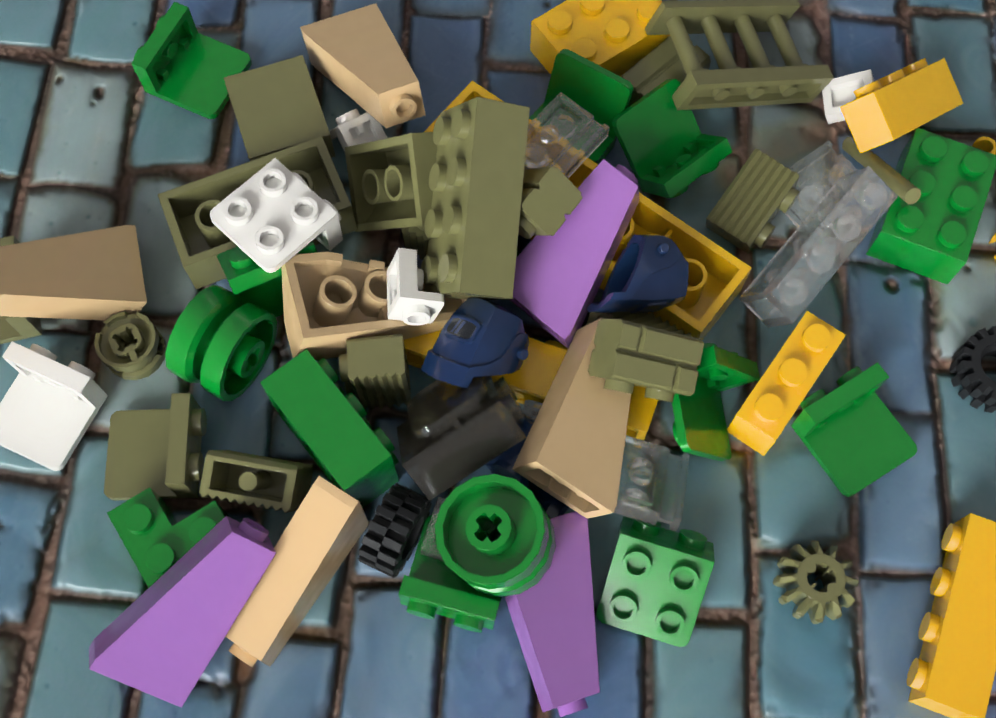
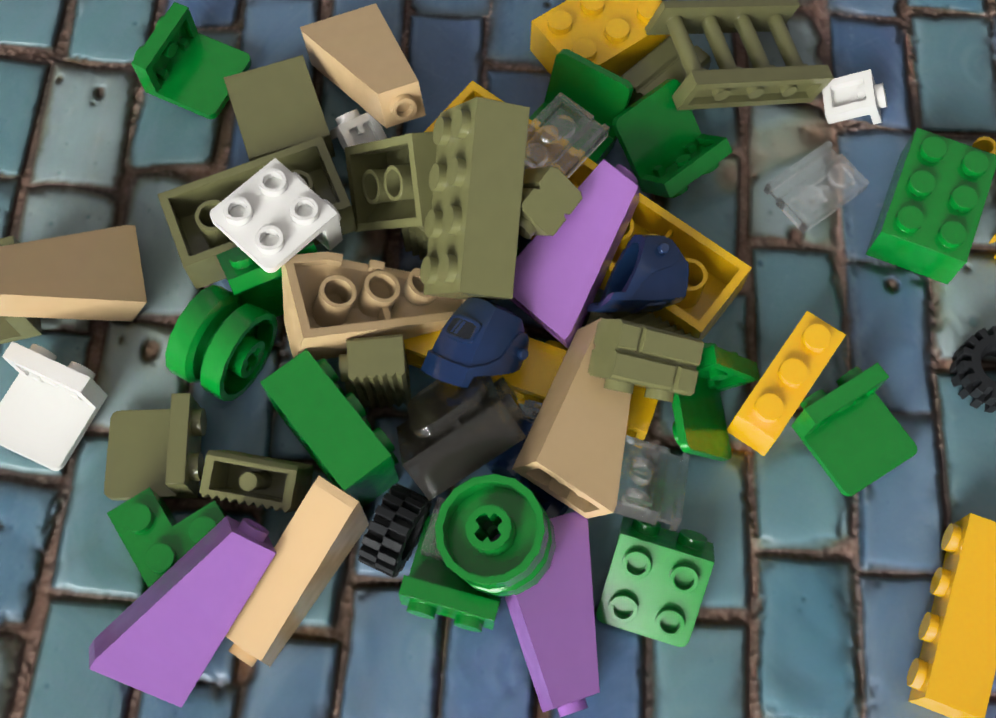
olive wheel [94,311,166,380] -> none
white bracket [387,248,445,326] -> none
olive brick [706,149,800,254] -> none
clear brick [739,166,898,328] -> none
olive gear [773,540,859,624] -> none
yellow brick [840,58,964,153] -> none
olive bar [842,136,921,204] -> none

